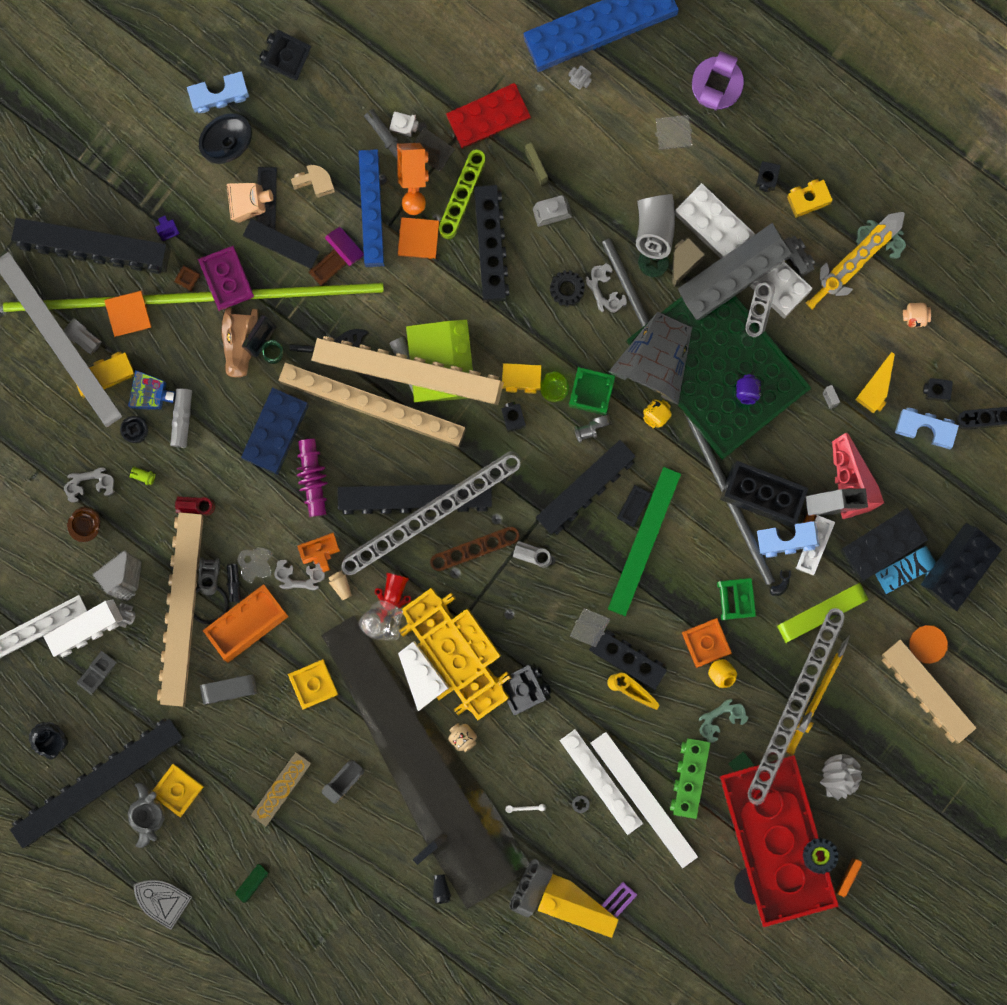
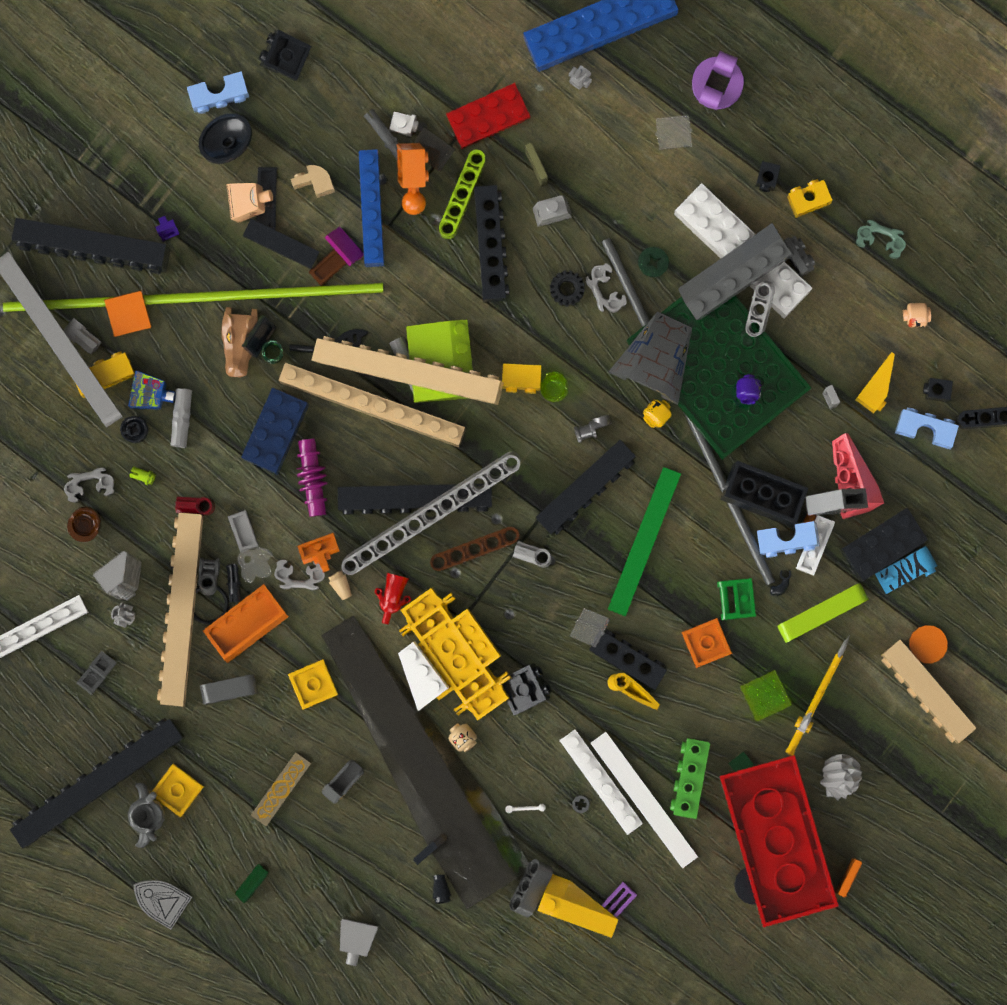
black hair [29,722,68,760] -> none
white brick [43,600,123,658] -> none
reddish brown tile [174,265,201,291] -> none
magenta tile [198,246,254,311] -> none
clear piece [358,600,403,641] -> none
orange tile [398,217,439,259] -> none
black brick [501,402,526,433] -> none
green container [569,367,615,415] -> none
black tile [617,485,651,528] -> none
light grey brick [636,194,675,259] -> none
dark tan slope [672,238,704,286] -> none
sand green helmet [699,699,748,743] -> none
yellow head [708,659,737,688] -> none
light grey beam [748,608,844,805] -> none
black bush [803,838,838,874] -> none
sword [806,212,905,309] -> none
black brick [920,523,1002,611] -> none
none -> light grey tile [228,510,259,553]
none -> light grey torso [340,918,379,966]
none -> clear neon green brick [739,670,792,722]

